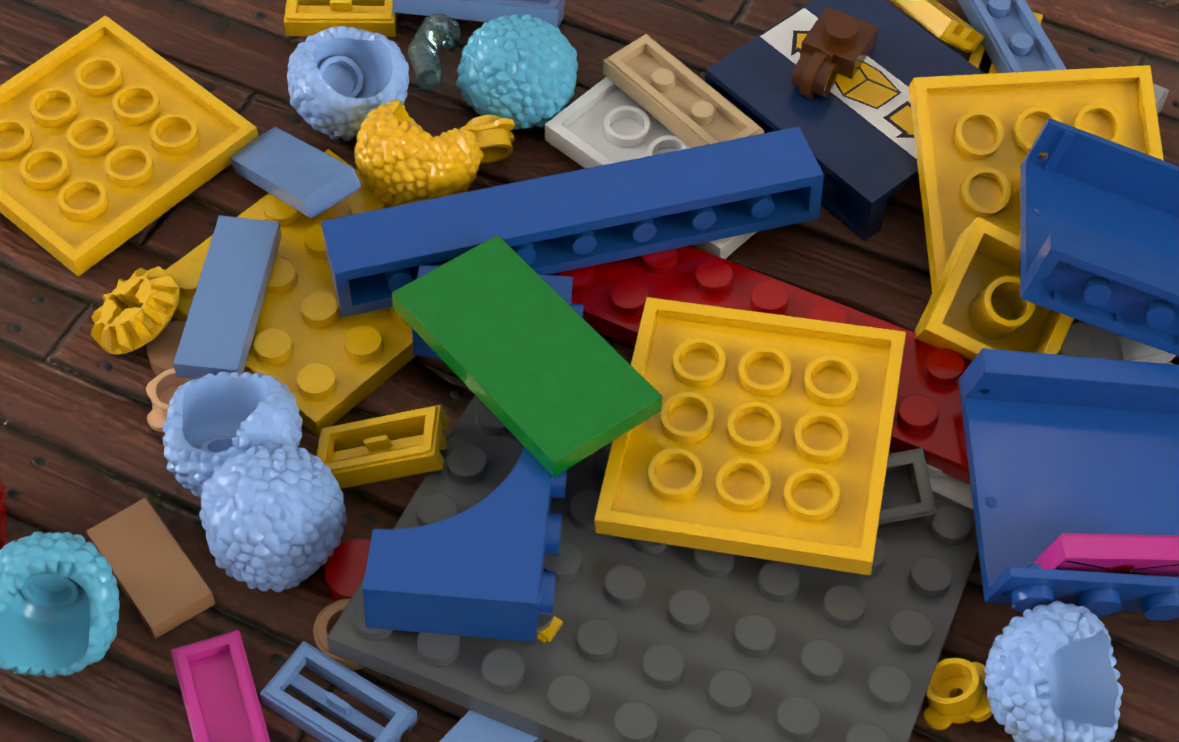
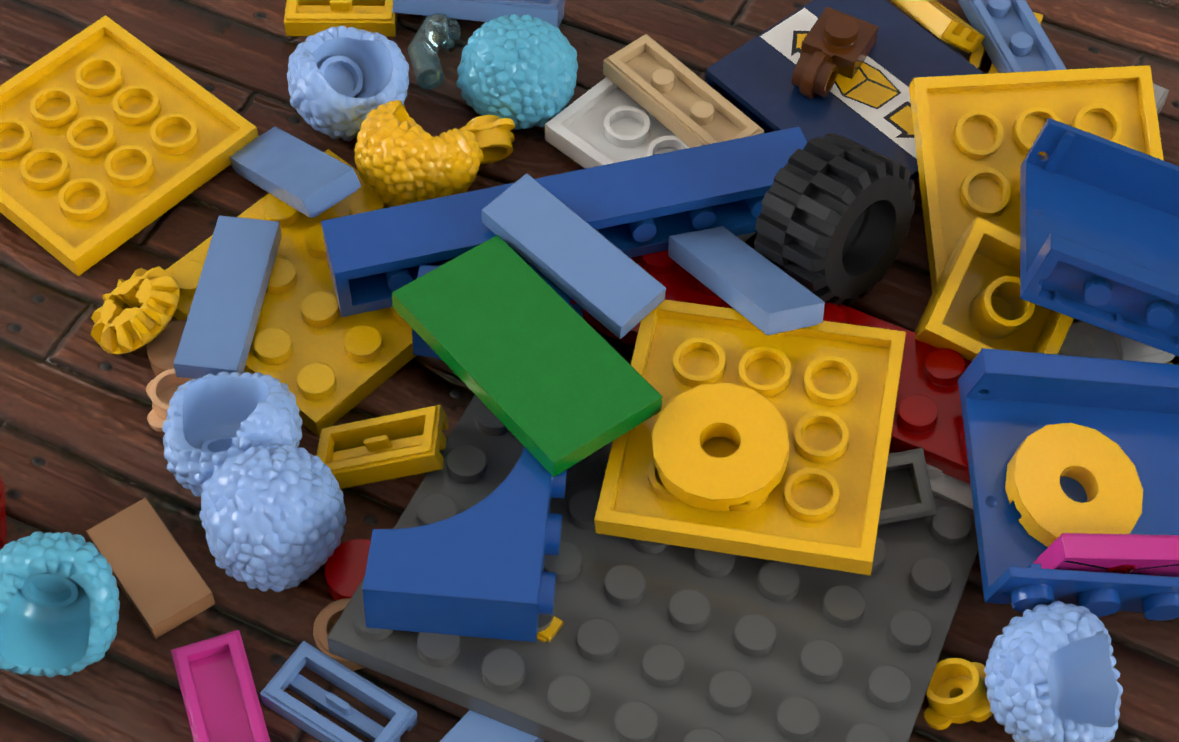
none -> medium blue tile [481,173,666,339]
none -> yellow tile [651,382,789,512]
none -> medium blue tile [668,226,825,336]
none -> black tyre [754,133,915,306]
none -> yellow tile [1005,423,1143,547]

